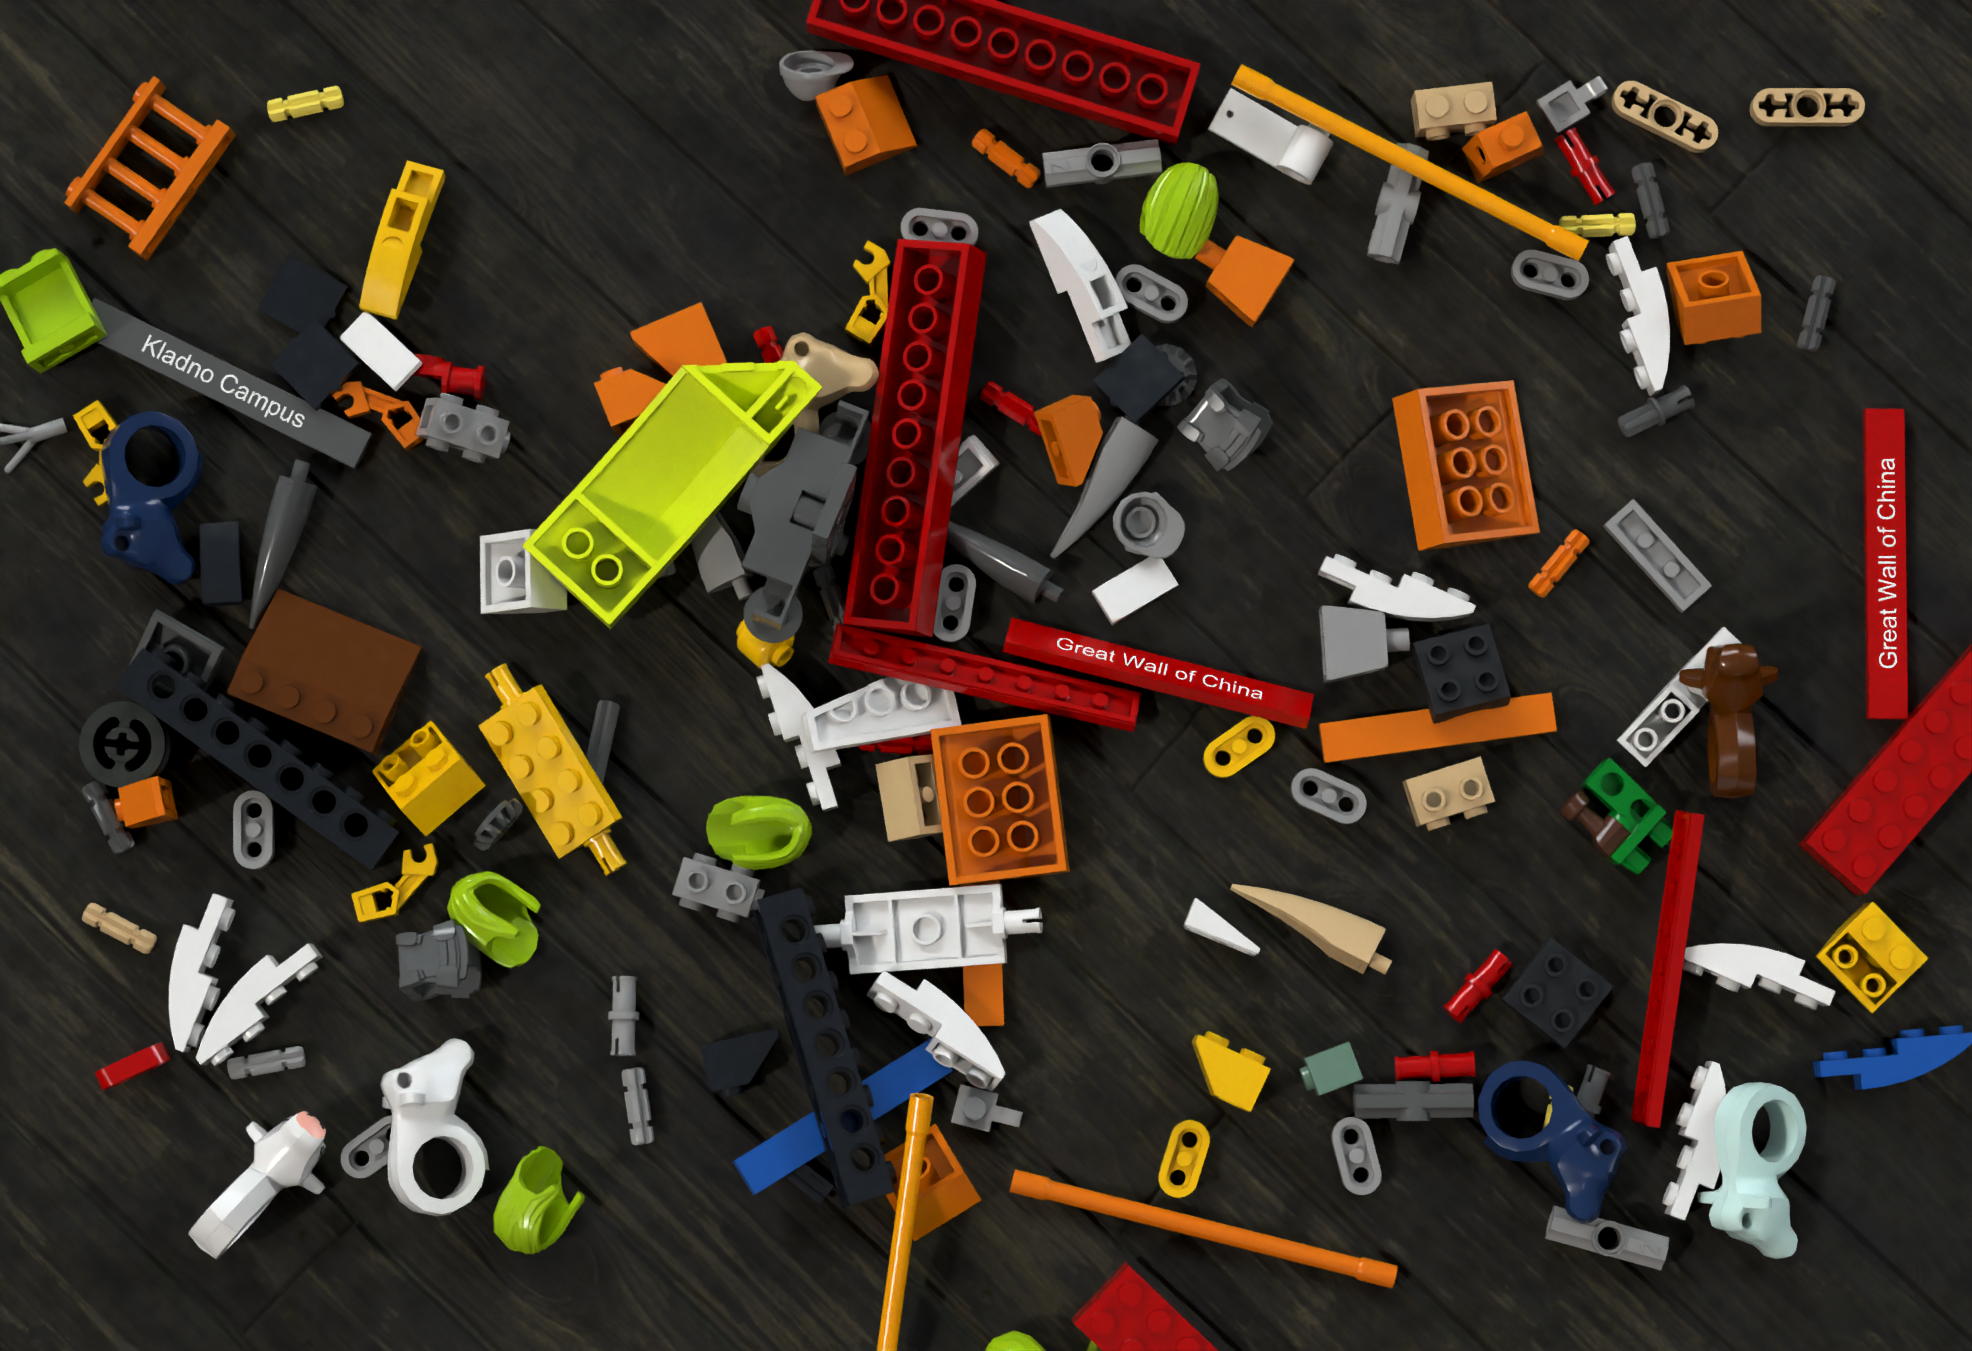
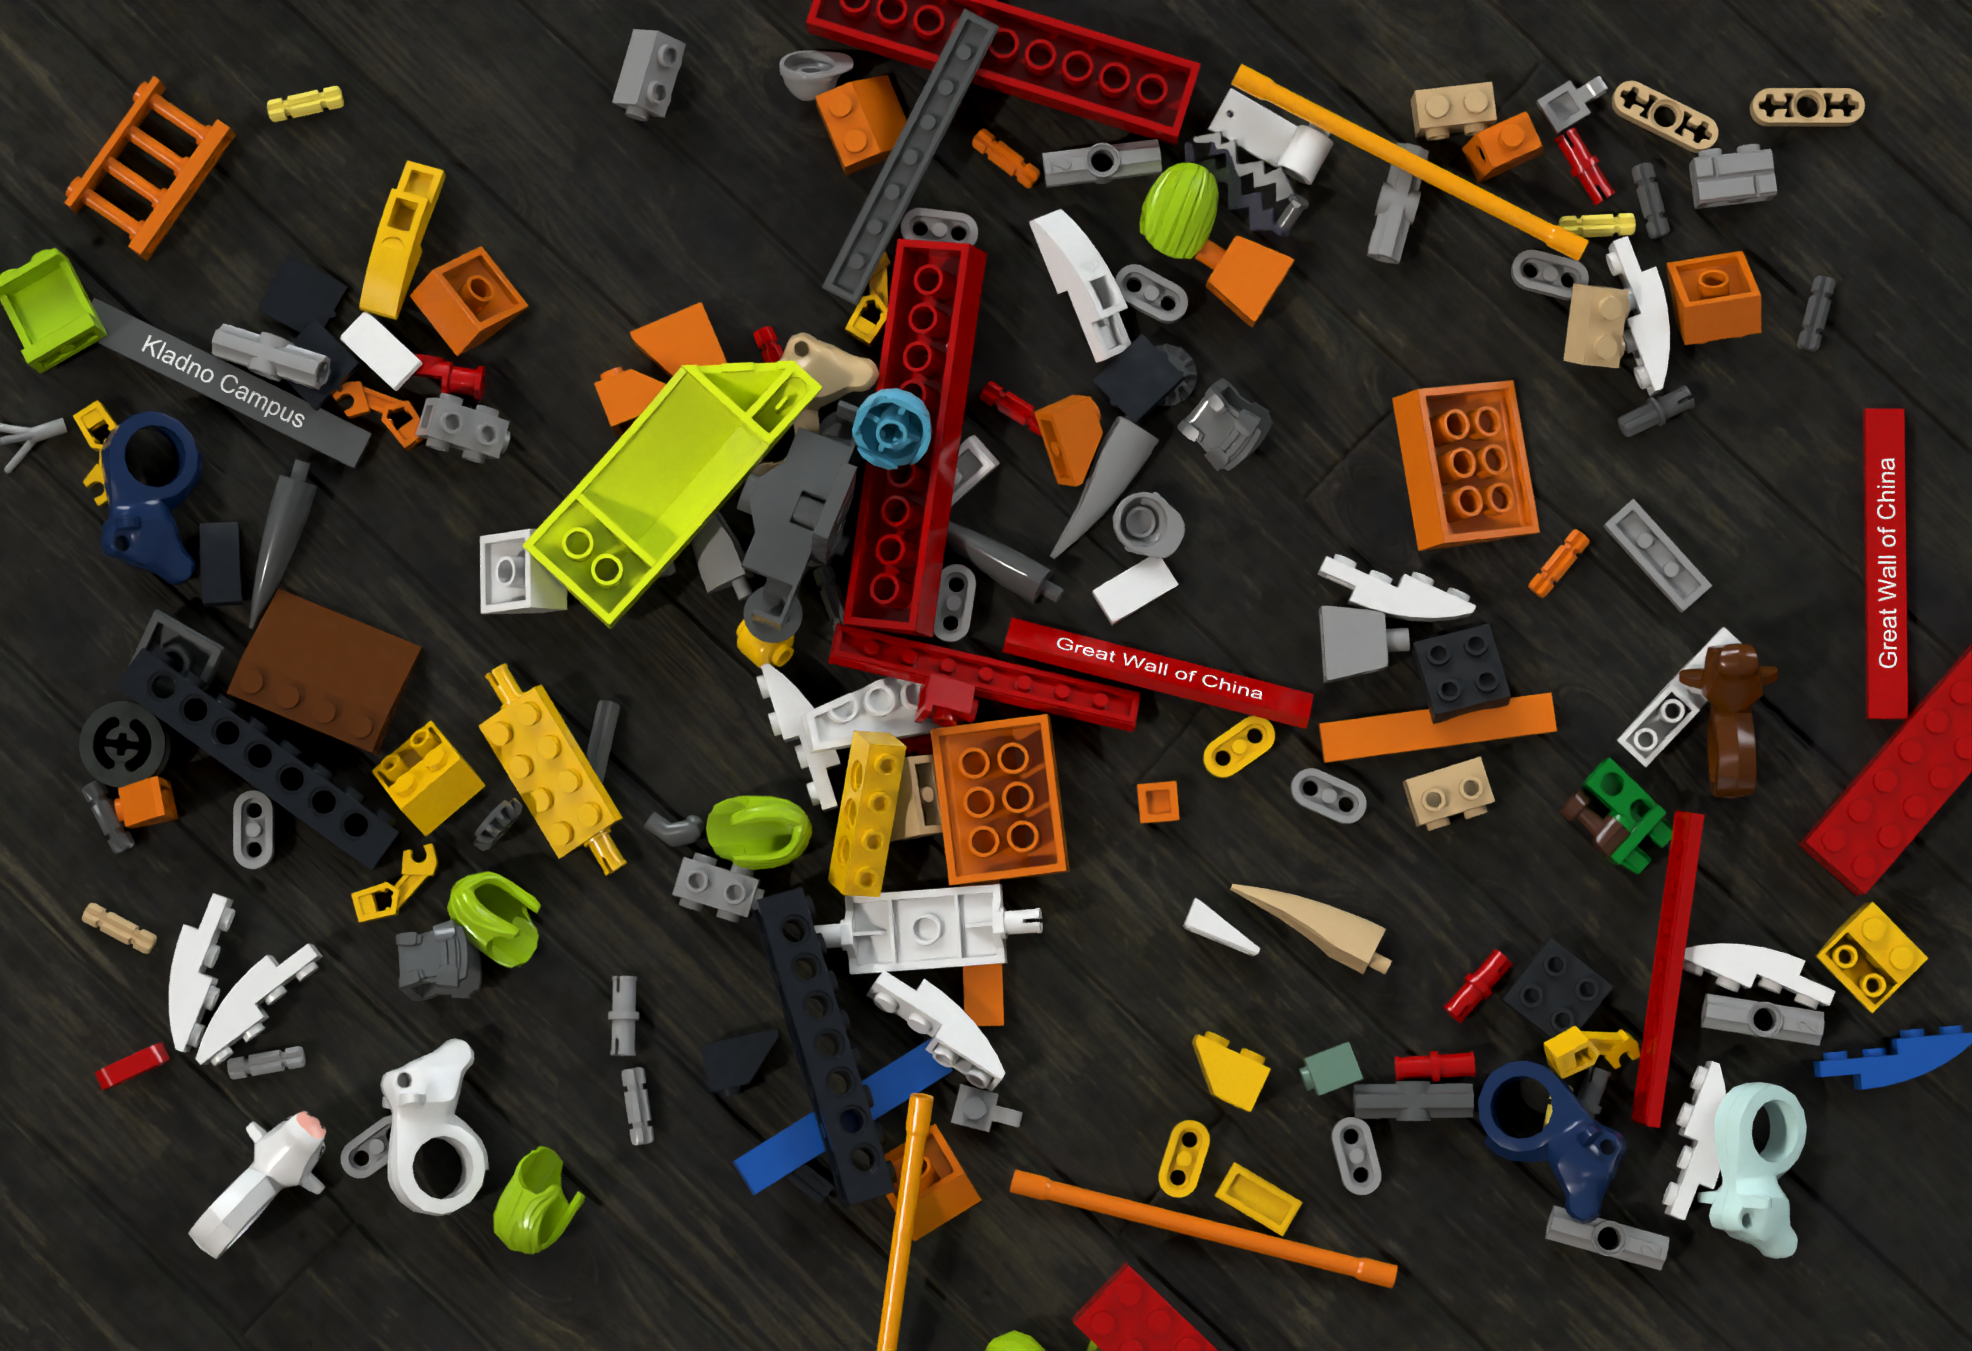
none -> light grey piece [211,323,331,390]
none -> orange slope [410,246,529,356]
none -> light grey brick [612,29,686,121]
none -> dark grey arm [644,812,705,847]
none -> dark grey tile [822,9,1000,306]
none -> yellow brick [828,730,907,897]
none -> medium azure cylinder [852,388,932,470]
none -> red brick [914,674,978,727]
none -> orange plate [1137,781,1180,824]
none -> piece [1184,131,1309,237]
none -> yellow tile [1214,1162,1303,1236]
none -> yellow piece [1544,1025,1640,1079]
none -> tan brick [1563,283,1630,368]
none -> light grey brick [1689,144,1777,209]
none -> light grey piece [1701,993,1825,1046]

